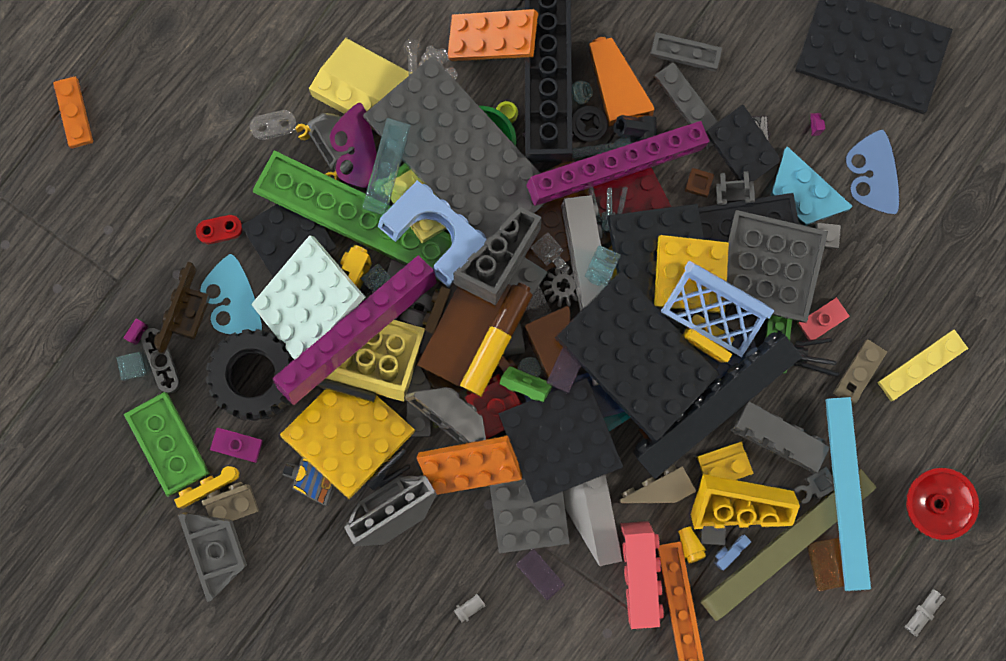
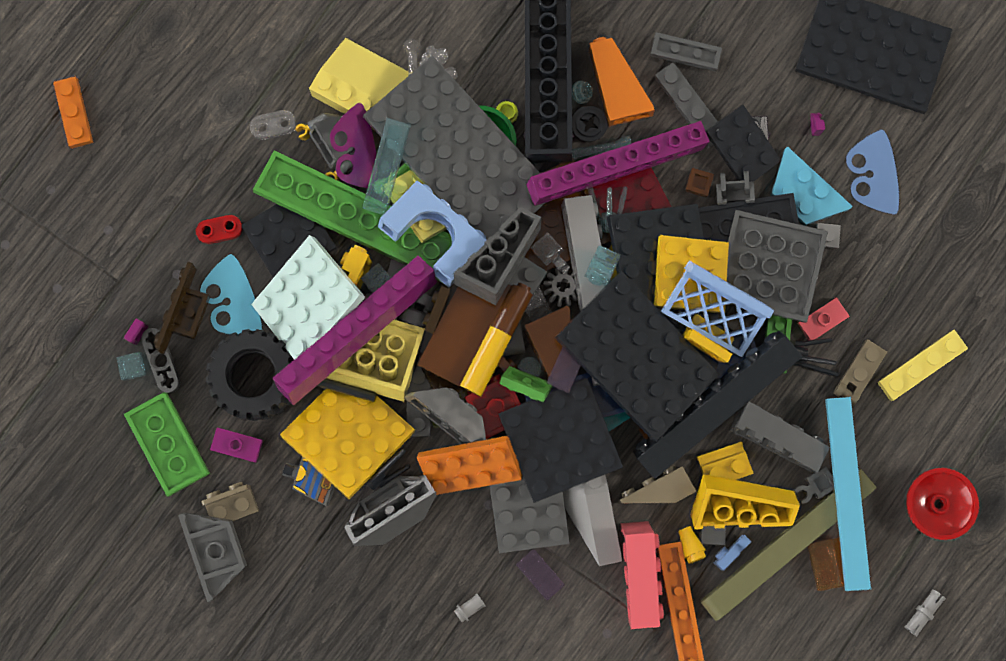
yellow plate [174,466,240,509] -> none
orange plate [447,9,538,61] -> none
black piece [614,115,657,142] -> none

